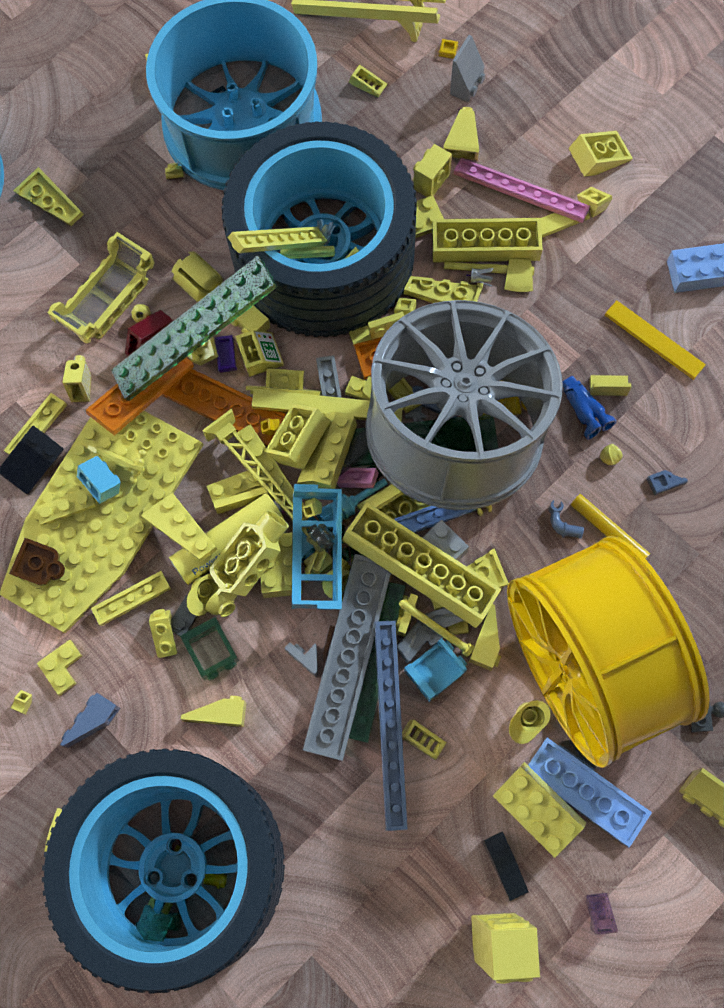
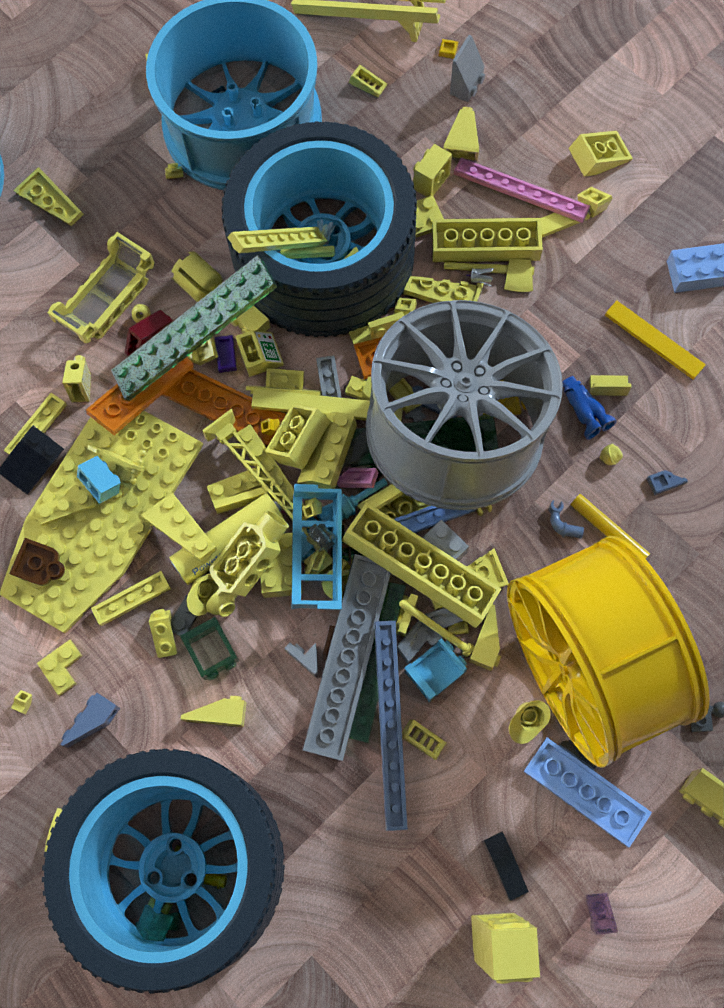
light yellow brick [493,762,586,858] -> none

